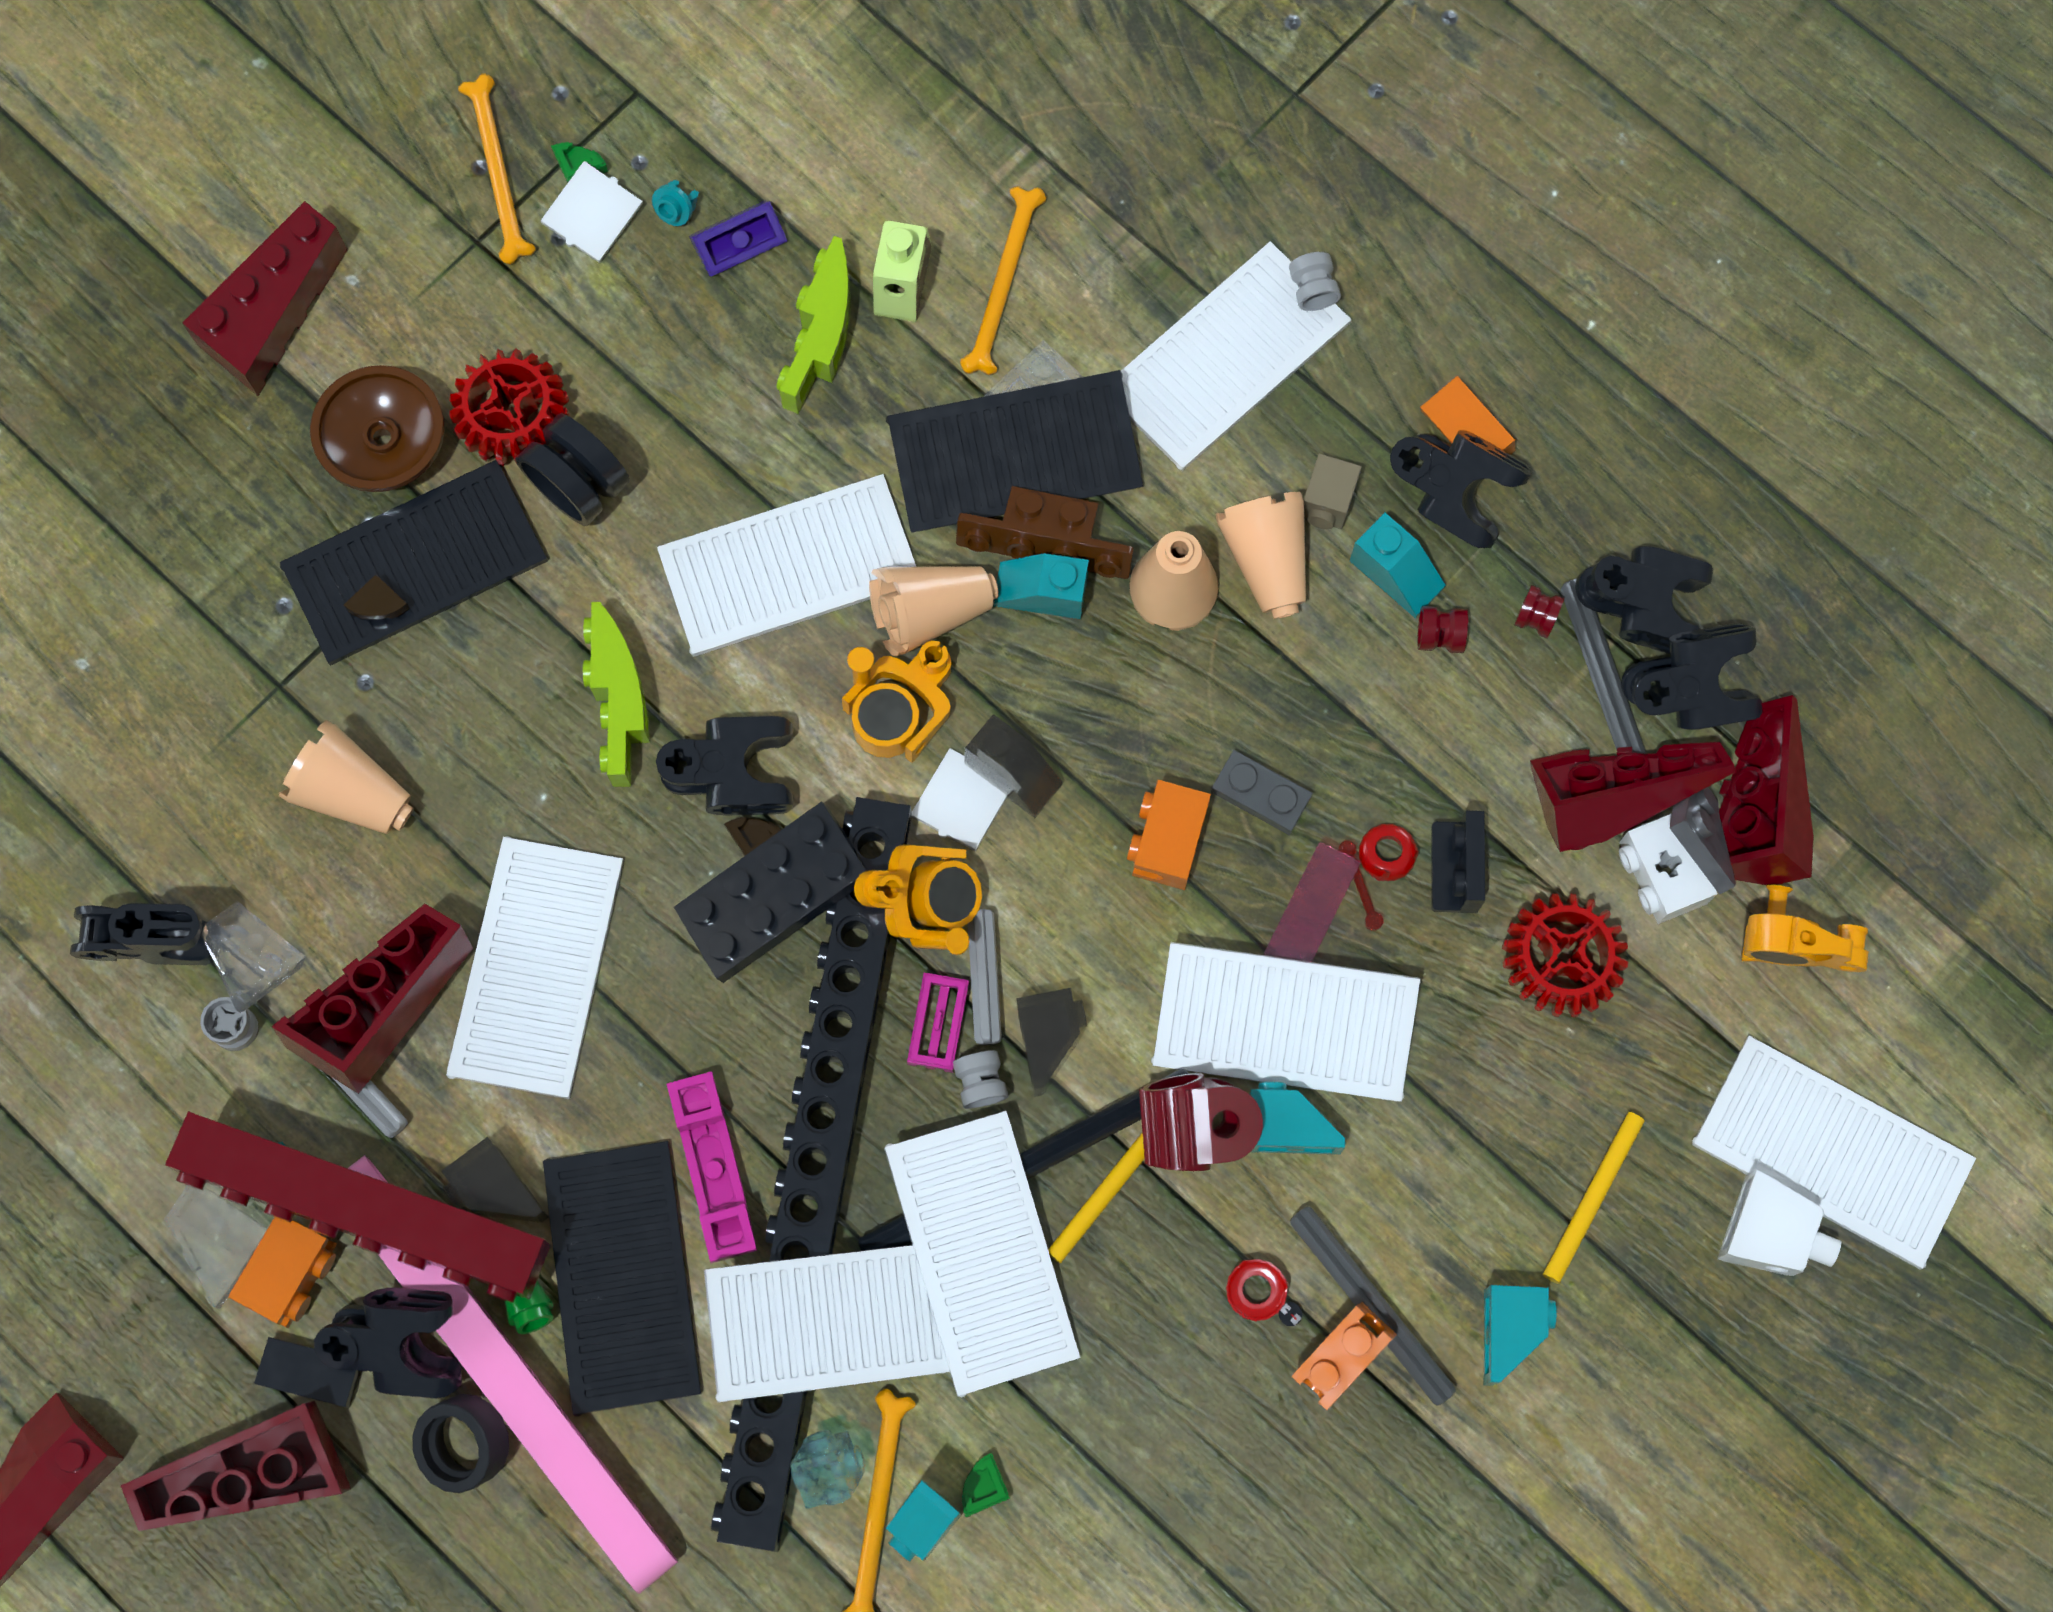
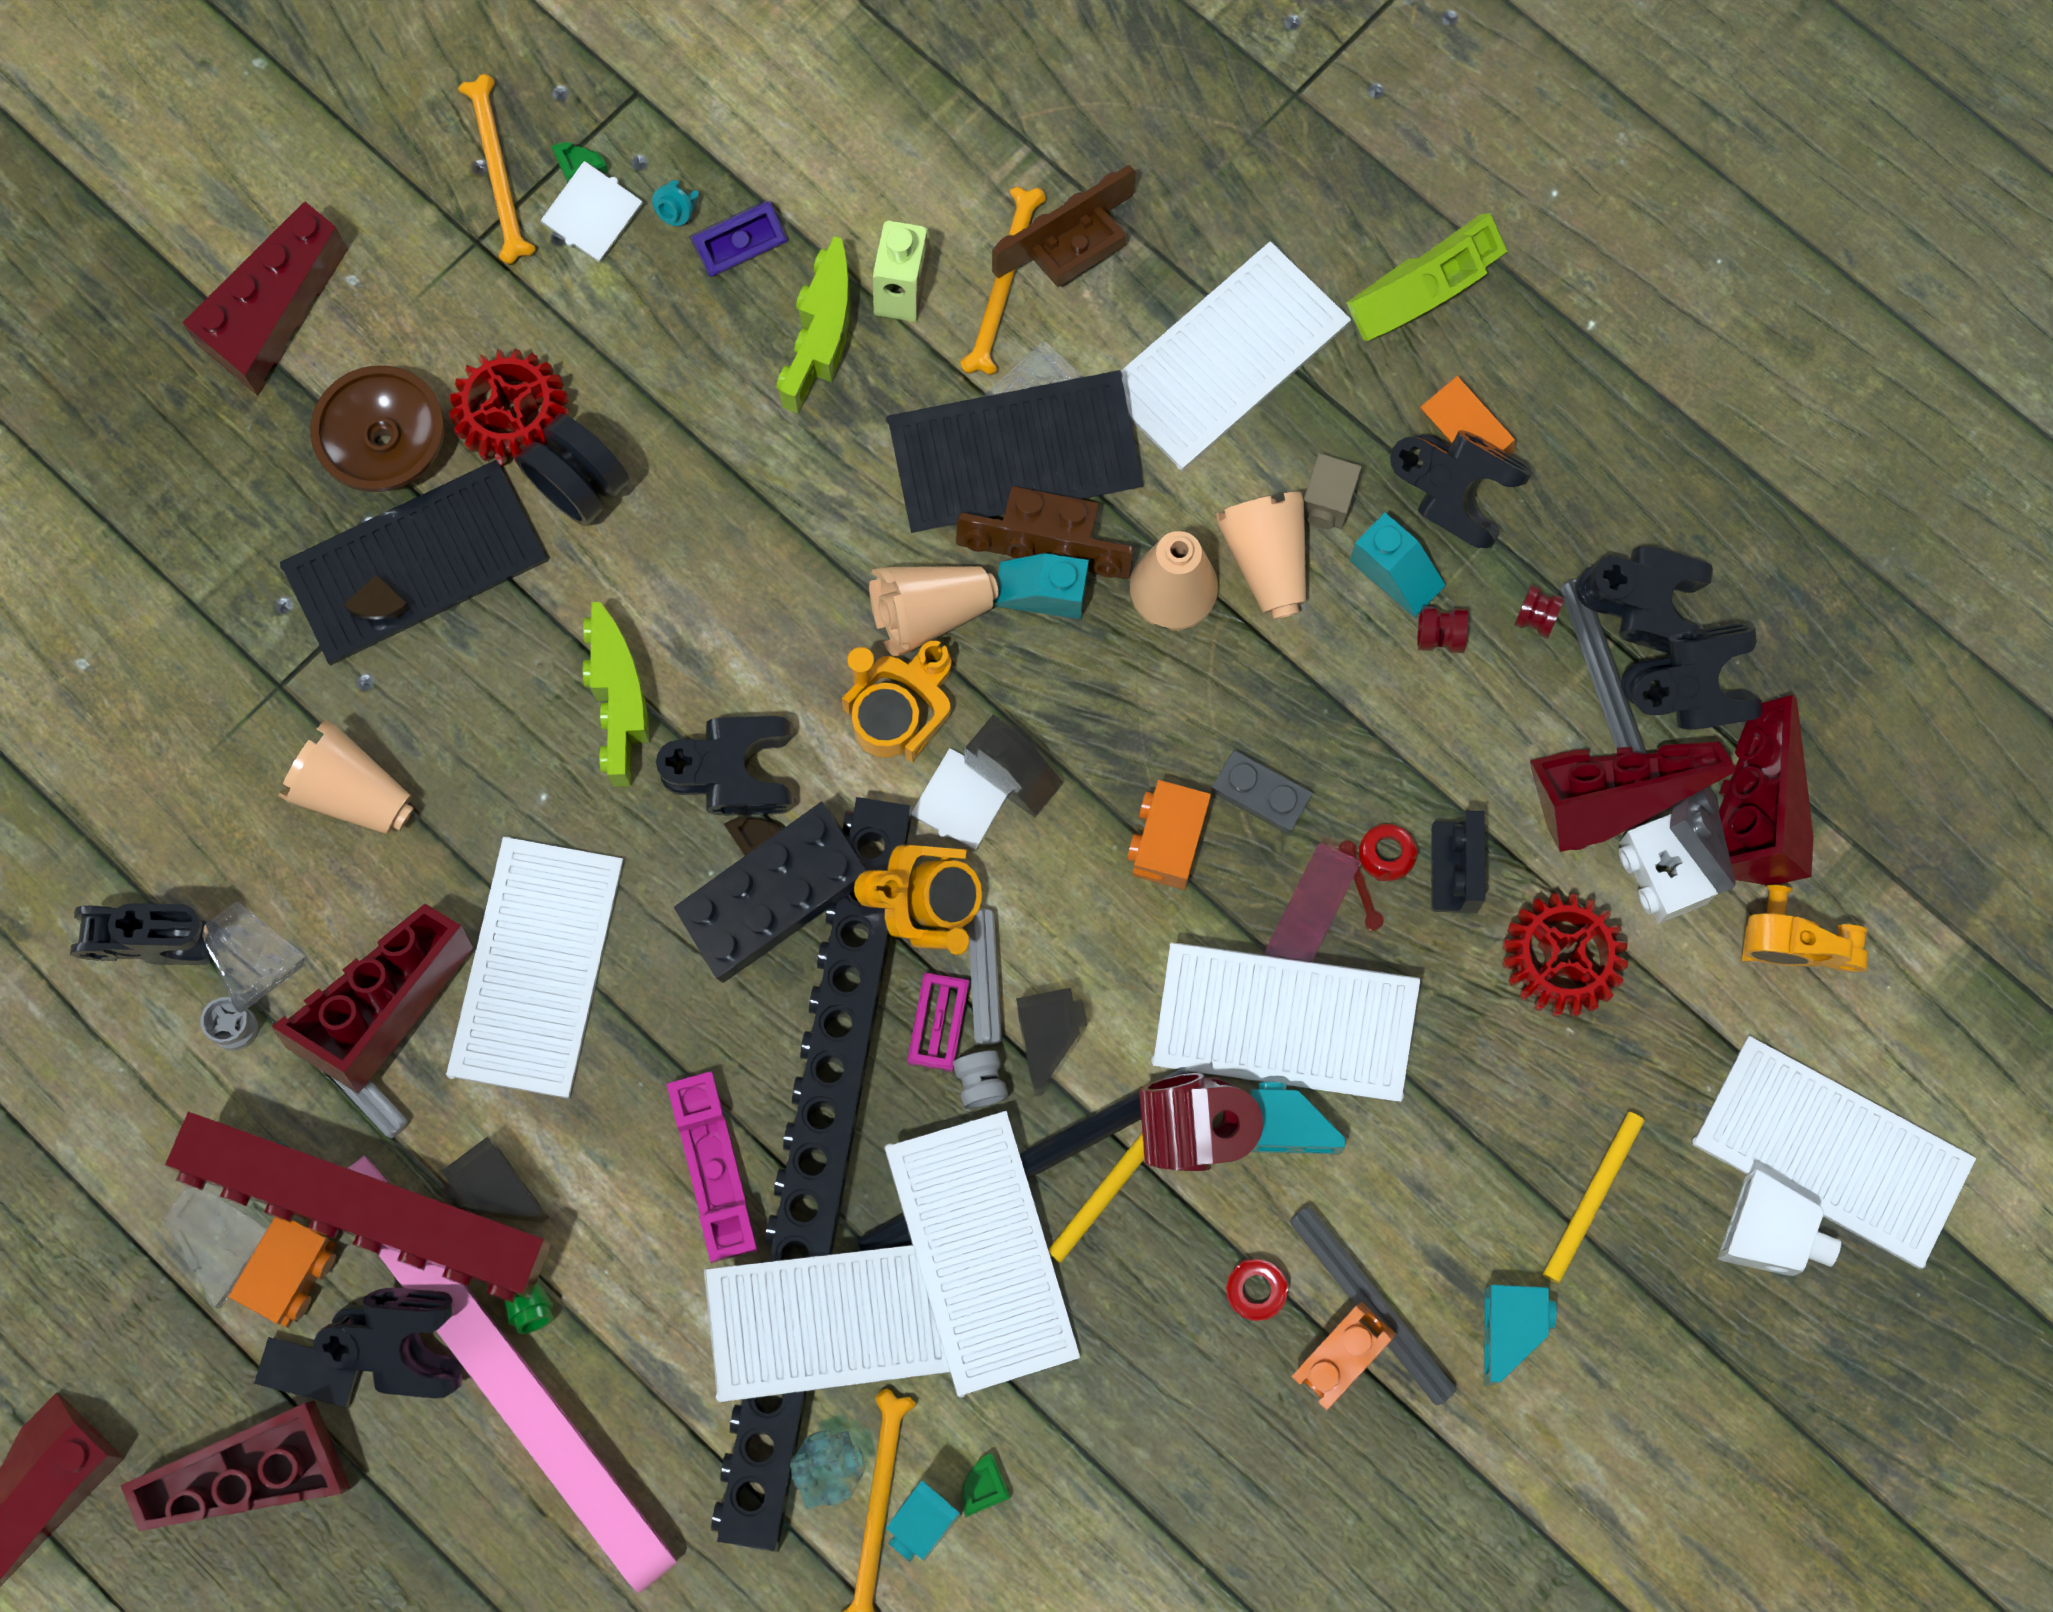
black tyre [412,1394,509,1493] -> none
black window [543,1141,702,1417] -> none
white window [657,474,916,657] -> none
black piece [1279,1302,1302,1326] -> none
light grey wheel [1289,252,1341,311] -> none
none -> reddish brown bracket [992,165,1136,287]
none -> lime slope [1346,213,1507,341]

